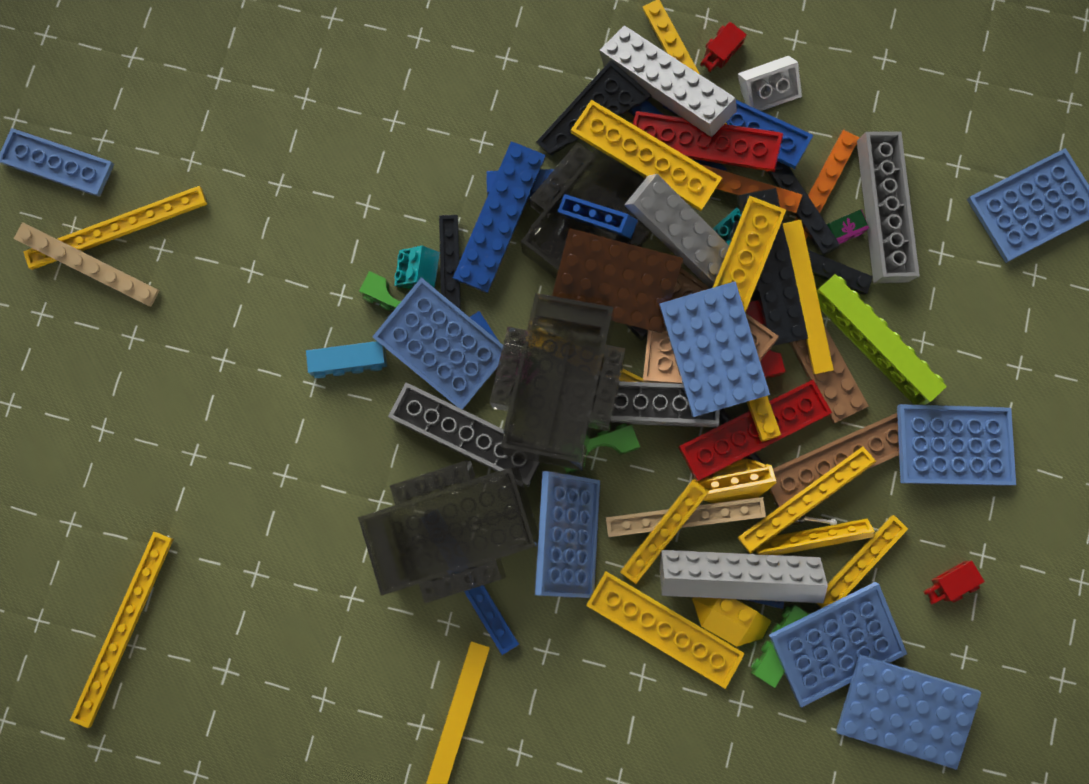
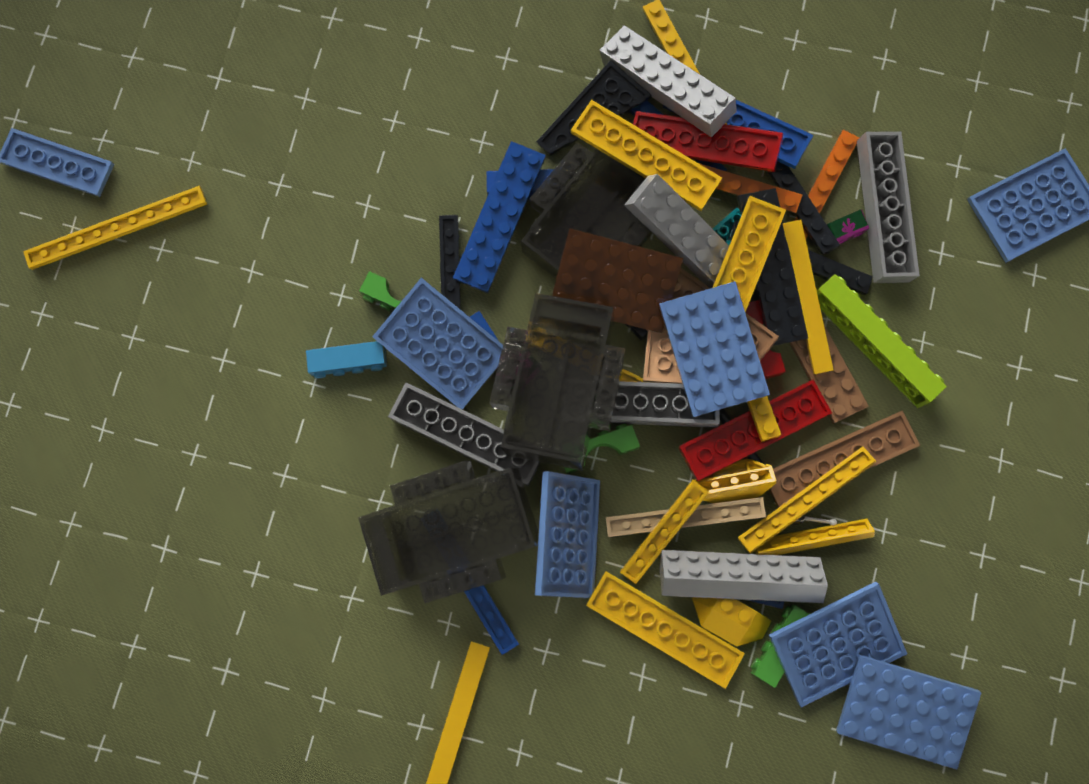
tan plate [14,222,160,307] -> none
yellow plate [70,532,174,728] -> none
teal slope [394,245,440,289] -> none
blue brick [557,194,638,239] -> none
red brick [700,22,747,73] -> none
white slope [738,56,802,111] -> none
yellow plate [816,515,908,608] -> none
medium blue plate [897,404,1016,486] -> none
red brick [923,560,985,604] -> none

